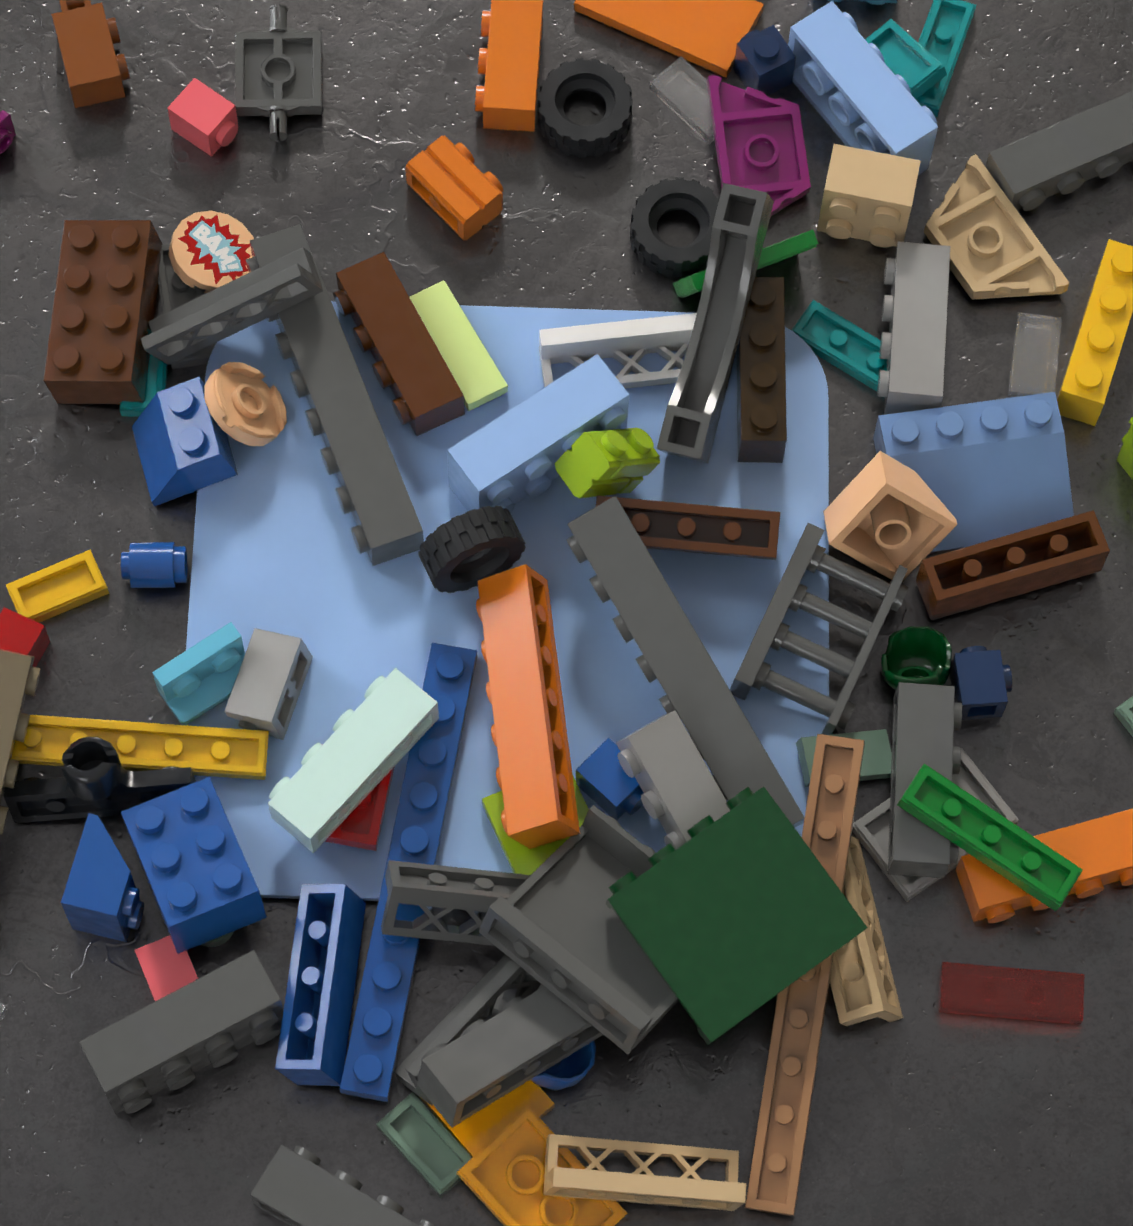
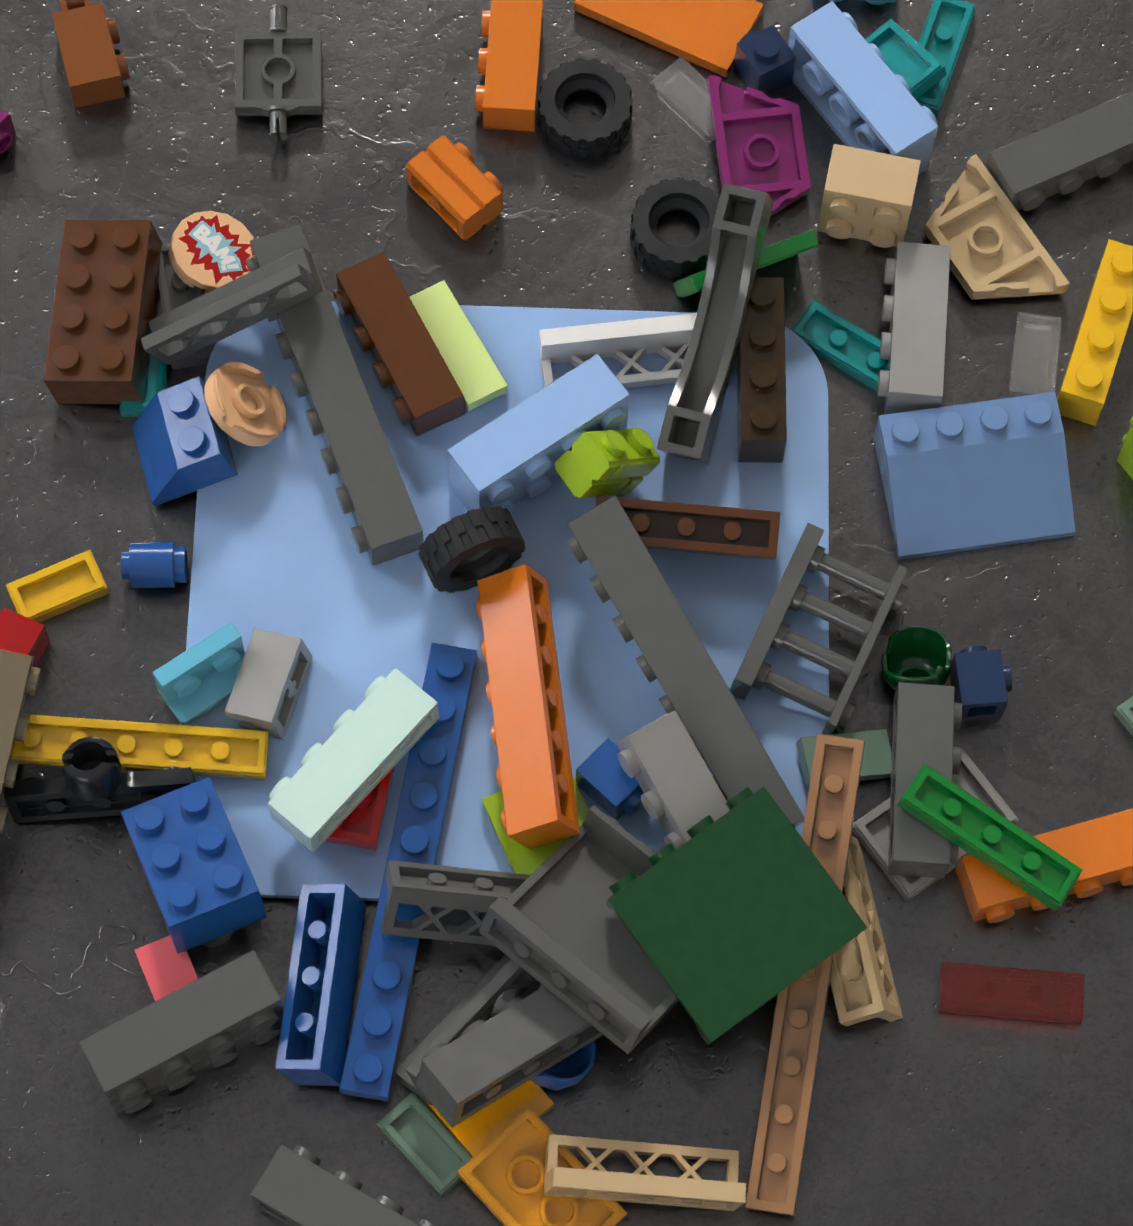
blue slope [61,813,144,942] -> none
coral brick [167,78,239,157] -> none
light nougat slope [823,451,957,582] -> none
reddish brown brick [916,510,1110,621] -> none

